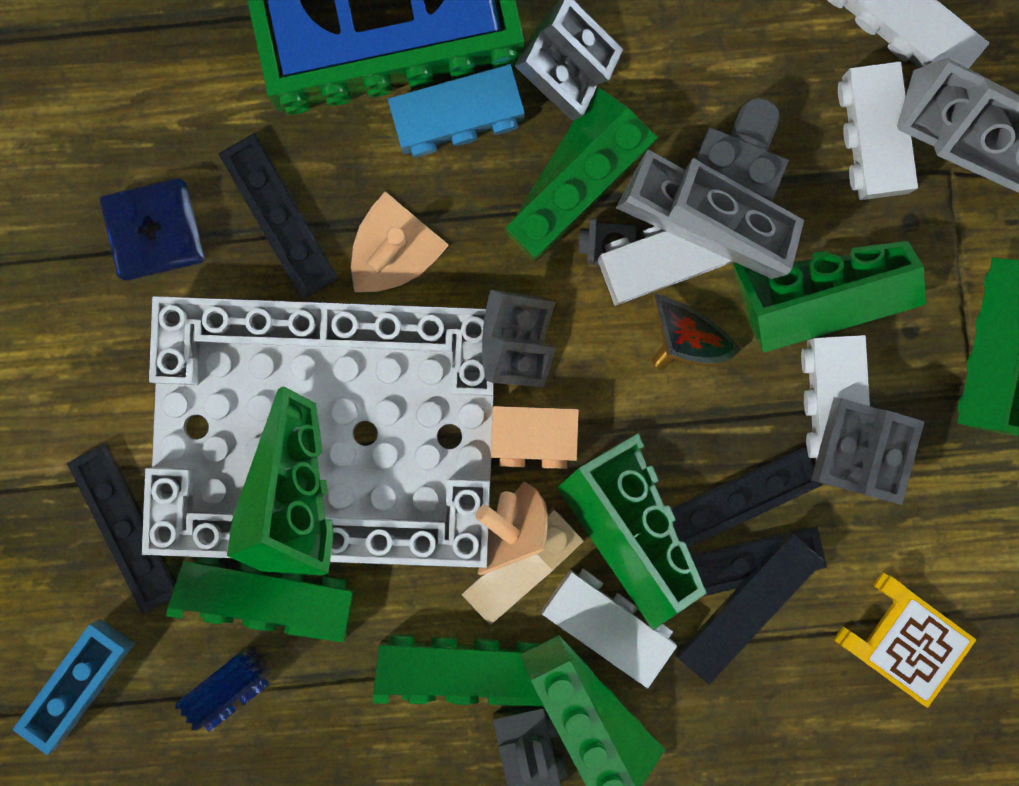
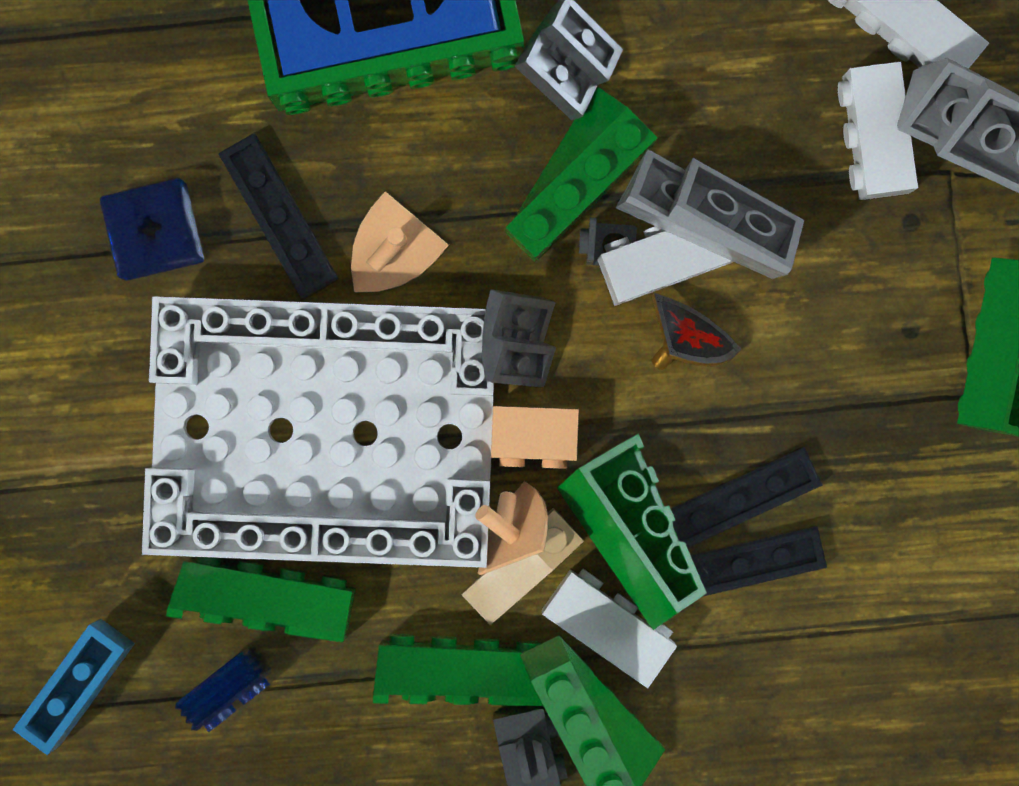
black tile [67,444,176,614] -> none
green wedge [227,386,334,575] -> none
dark azure brick [388,64,525,157] -> none
black tile [676,530,824,685] -> none
dark grey brick [695,98,789,201] -> none
green wedge [733,241,926,353] -> none
white brick [801,335,870,464] -> none
flat silver slope [811,397,925,505] -> none
flag [833,572,976,708] -> none

